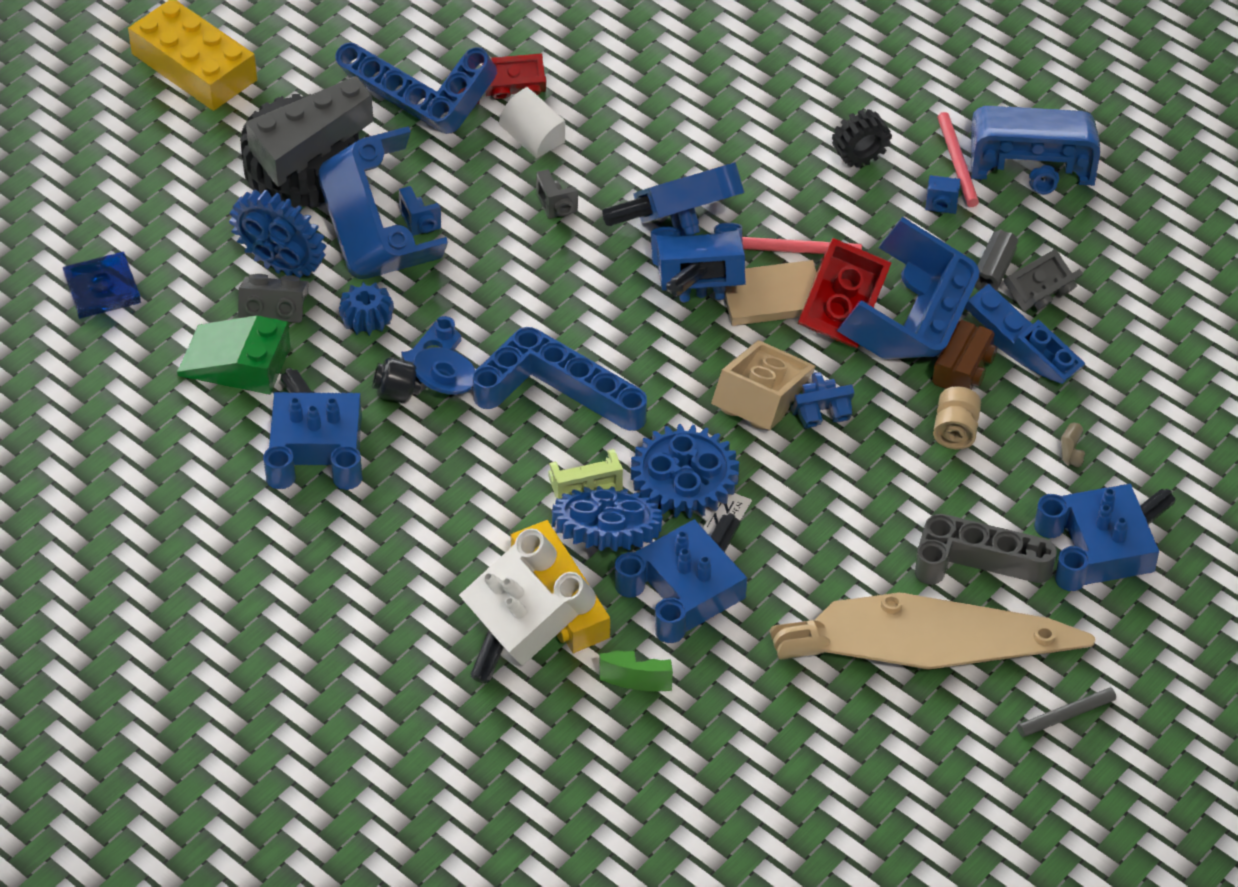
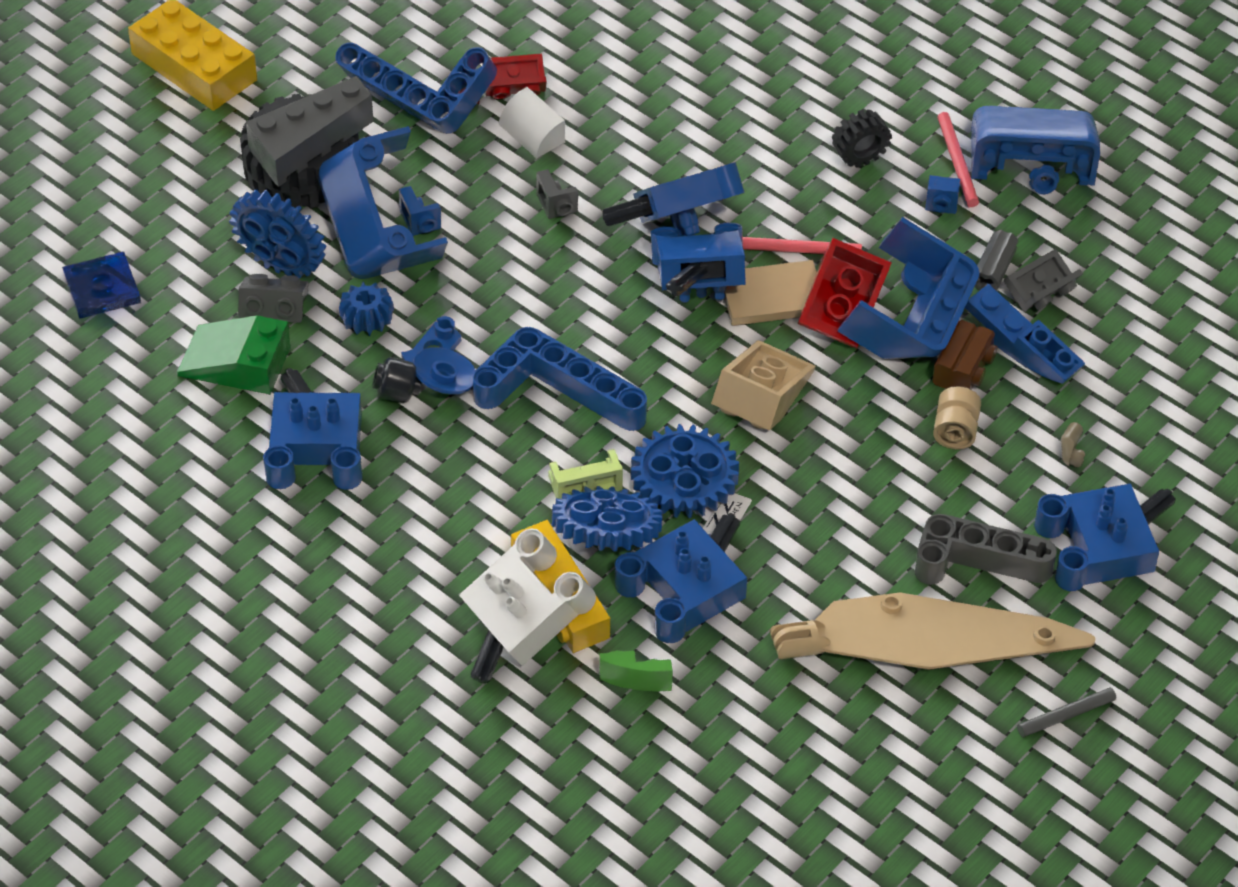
blue hips [791,372,855,429] -> none

